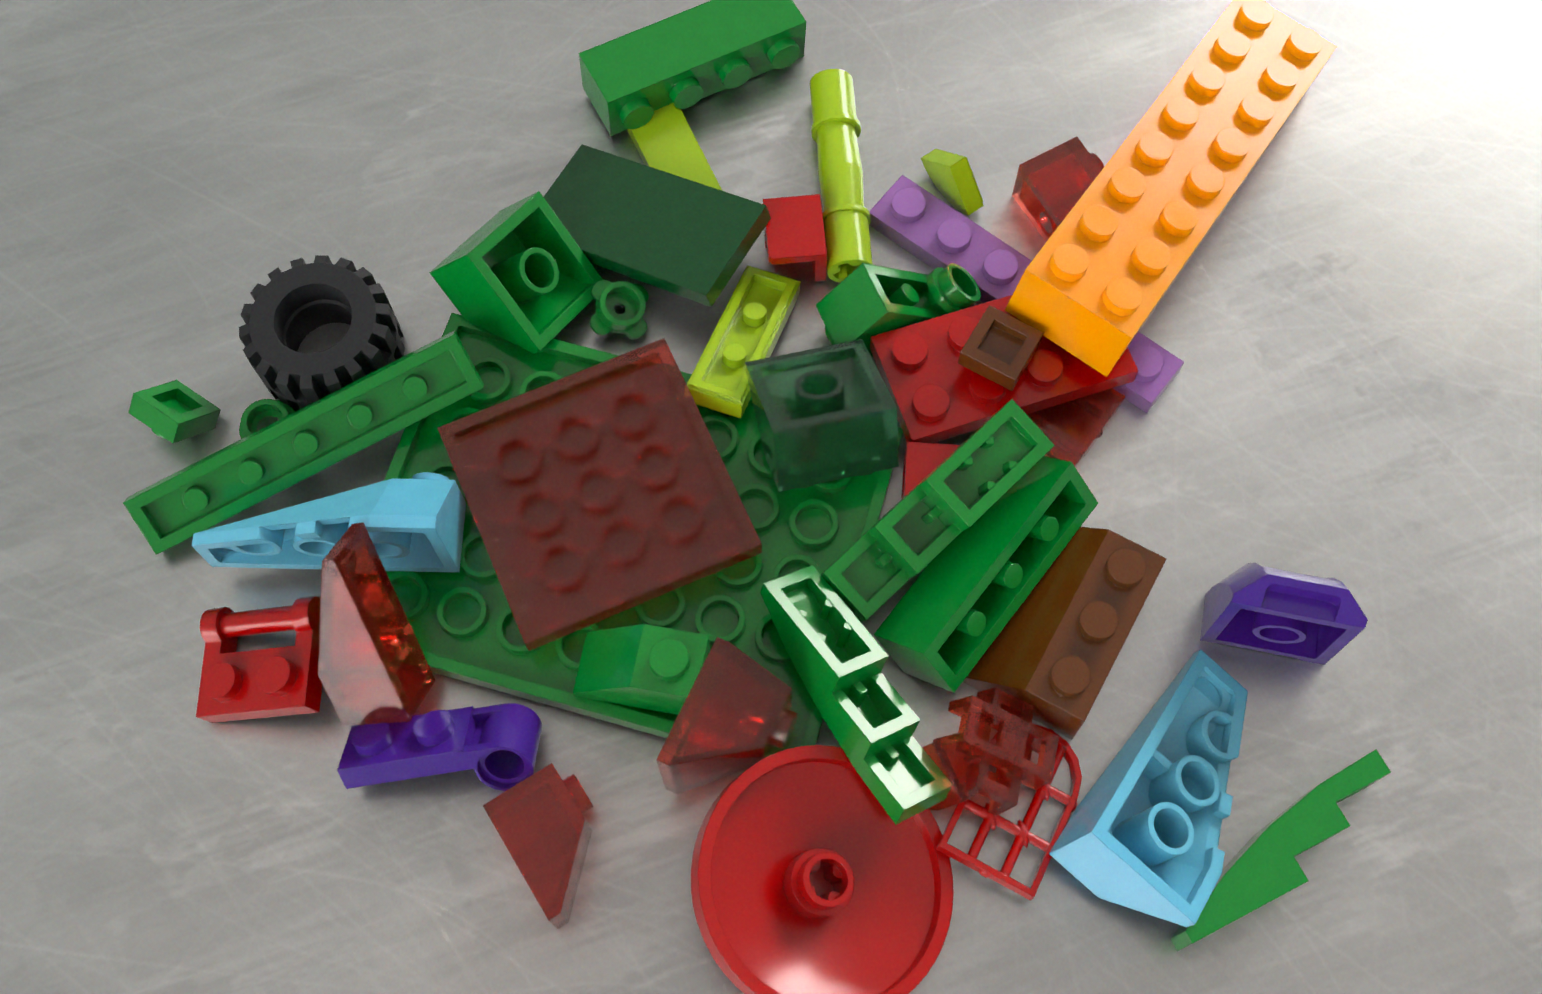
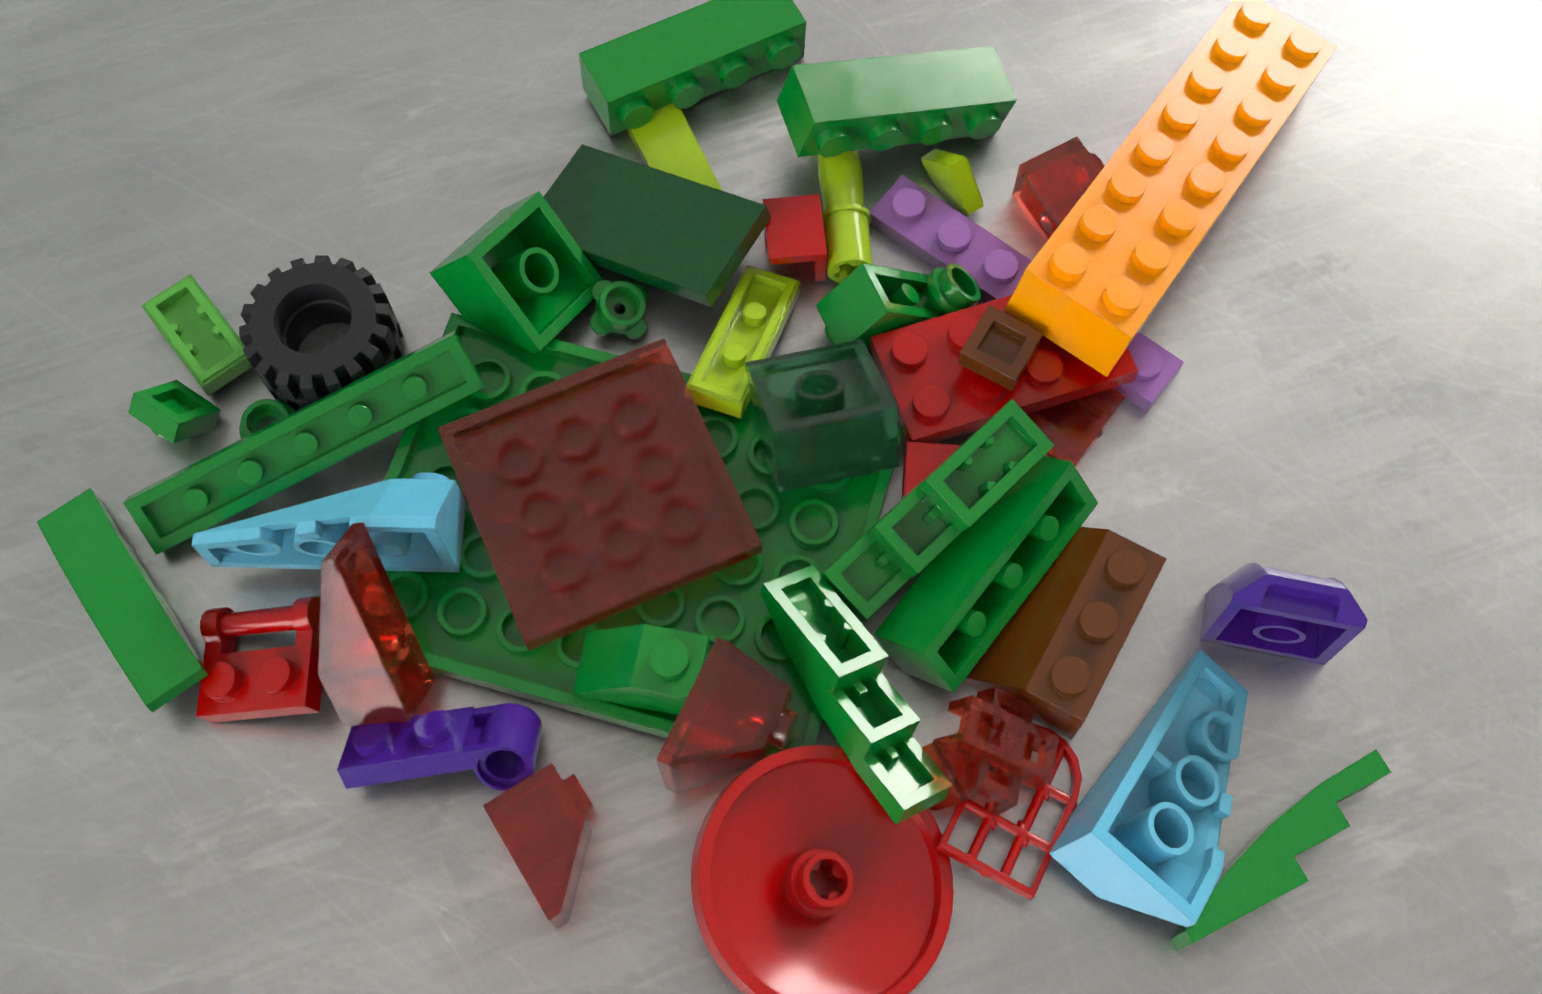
none -> green slope [37,488,208,713]
none -> bright green plate [141,274,252,396]
none -> brick [777,46,1017,157]

